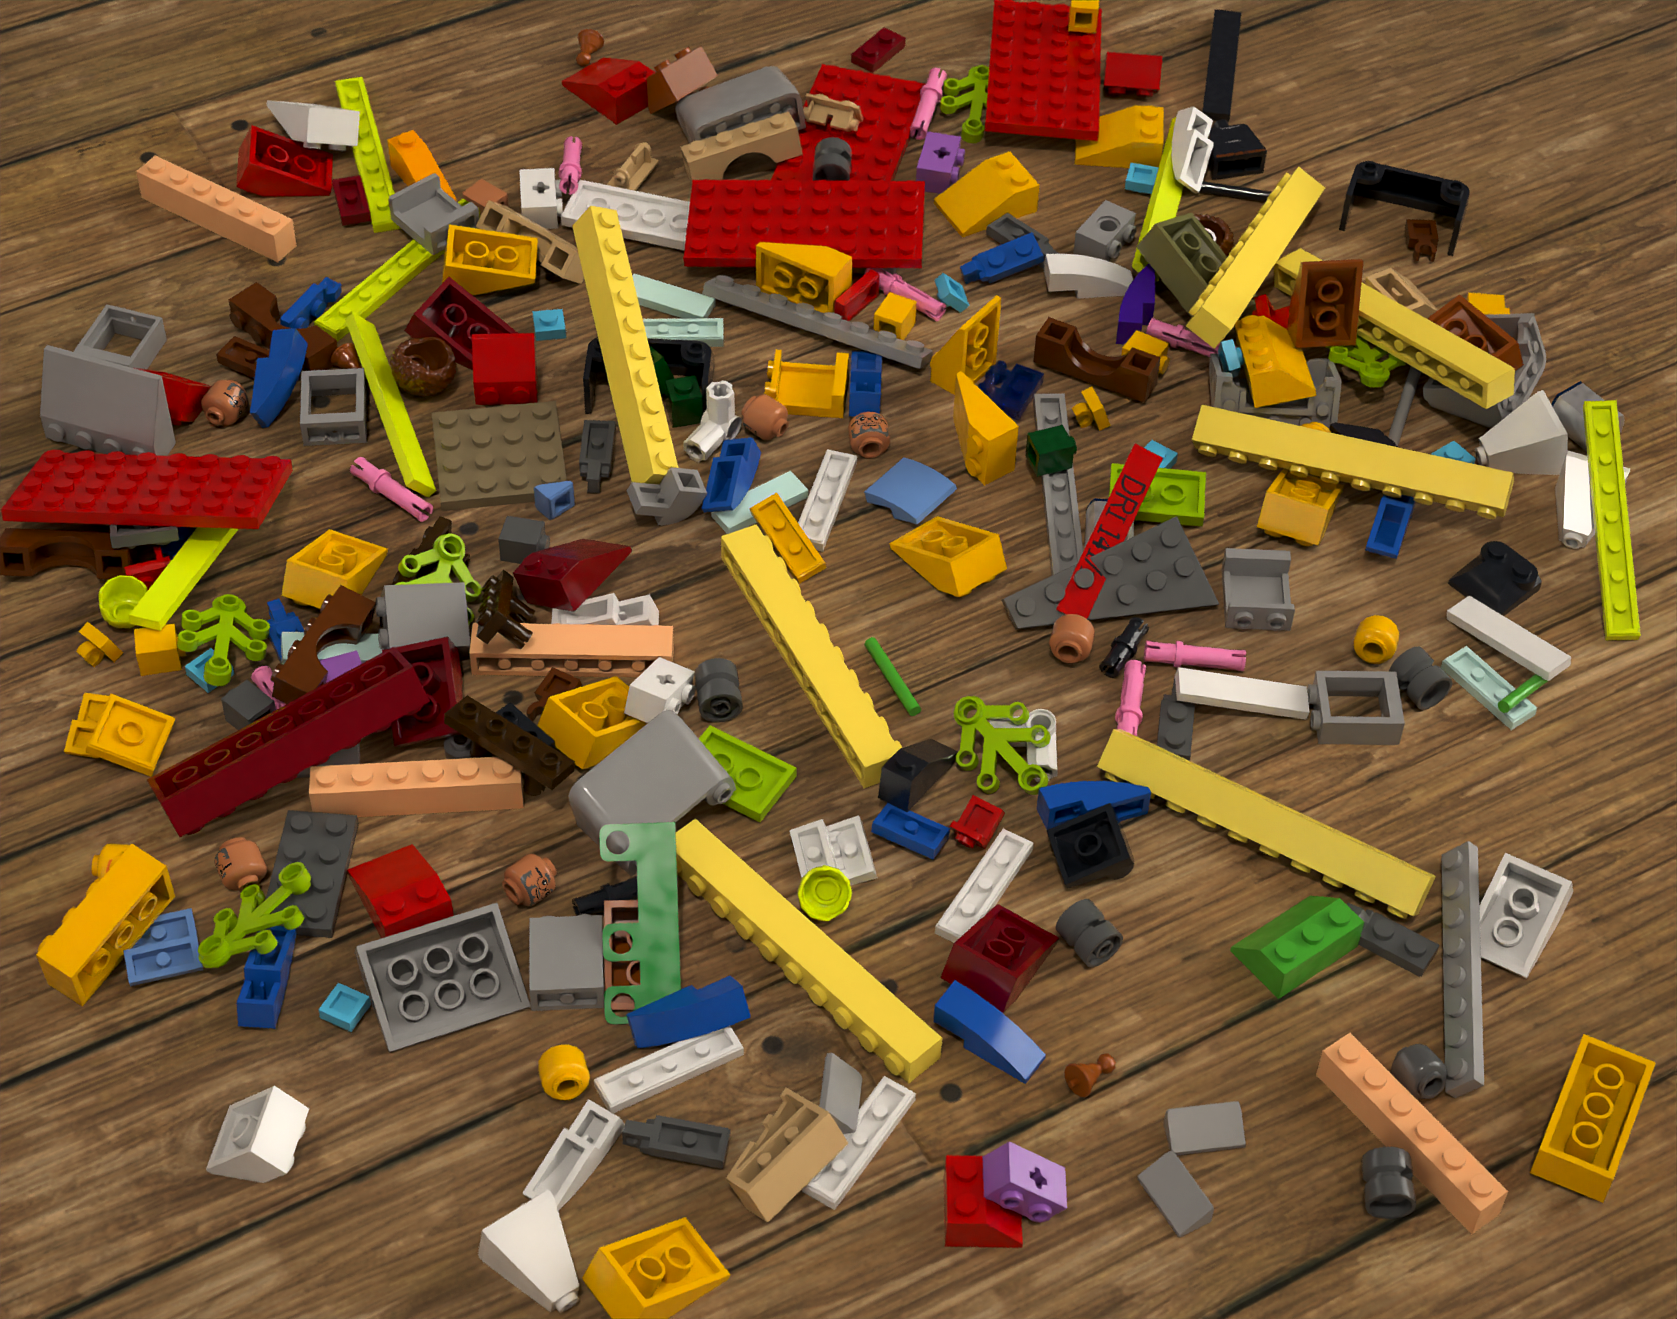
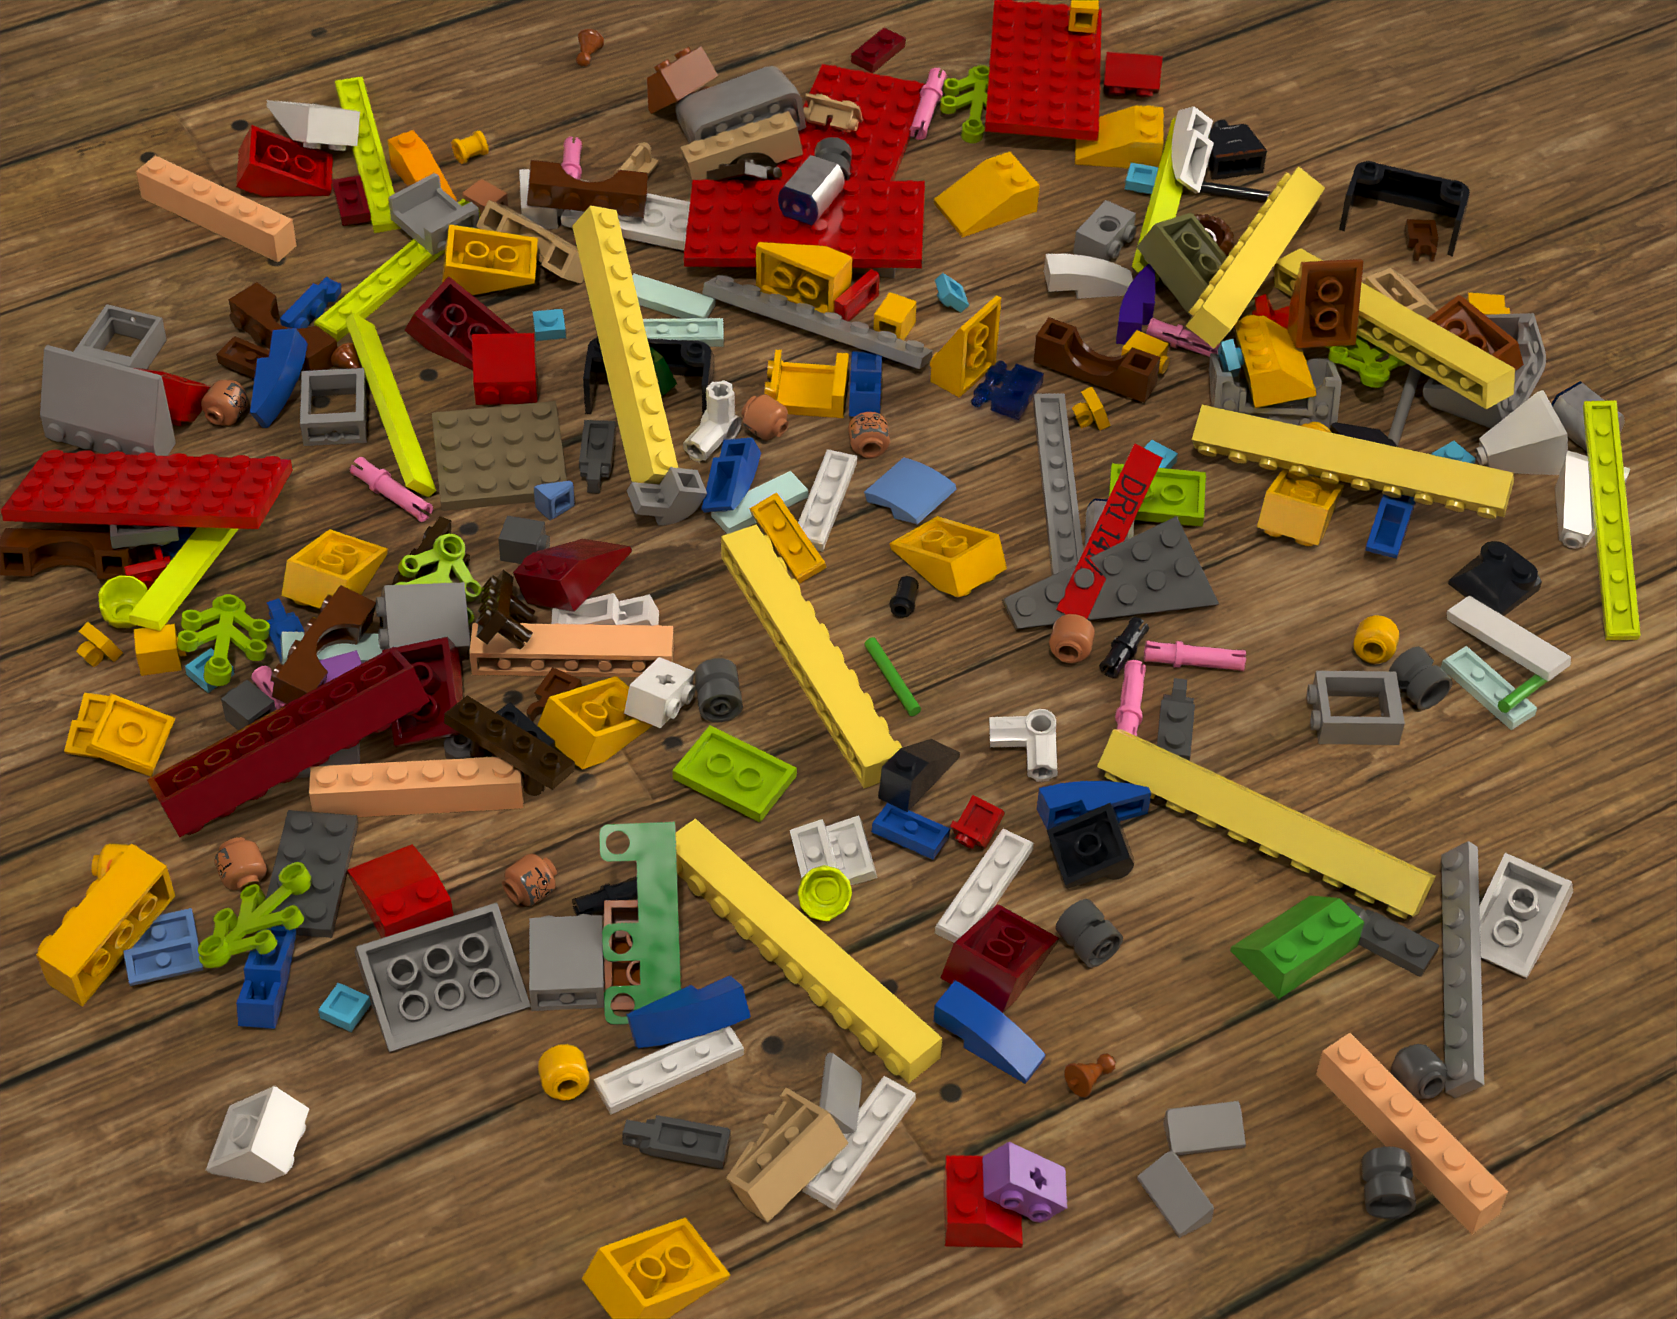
reddish brown hair [390,337,456,397] -> none
white slope [478,1189,579,1313] -> none
white slope [522,1099,625,1211] -> none
red slope [561,57,656,125] -> none
light grey windscreen [568,710,736,877] -> none
dark green brick [665,375,703,428] -> none
bright pink pin [864,268,946,321] -> none
medium lavender brick [916,132,965,194] -> none
yellow slope [953,371,1019,486] -> none
lime plant [954,696,1051,795] -> none
blue hinge [960,232,1044,284] -> none
dark grey hinge [986,213,1059,269] -> none
dark green brick [1025,425,1077,477] -> none
white tile [1175,667,1310,720] -> none
black tile [1202,9,1242,122] -> none
light grey panel [1221,548,1295,631] -> none
yellow brick [1530,1034,1656,1203] -> none
none -> yellow bush [451,130,489,164]
none -> reddish brown arch [527,160,648,218]
none -> dark brown plate [706,159,782,181]
none -> flat silver piece [778,155,844,226]
none -> black pin [889,576,919,618]

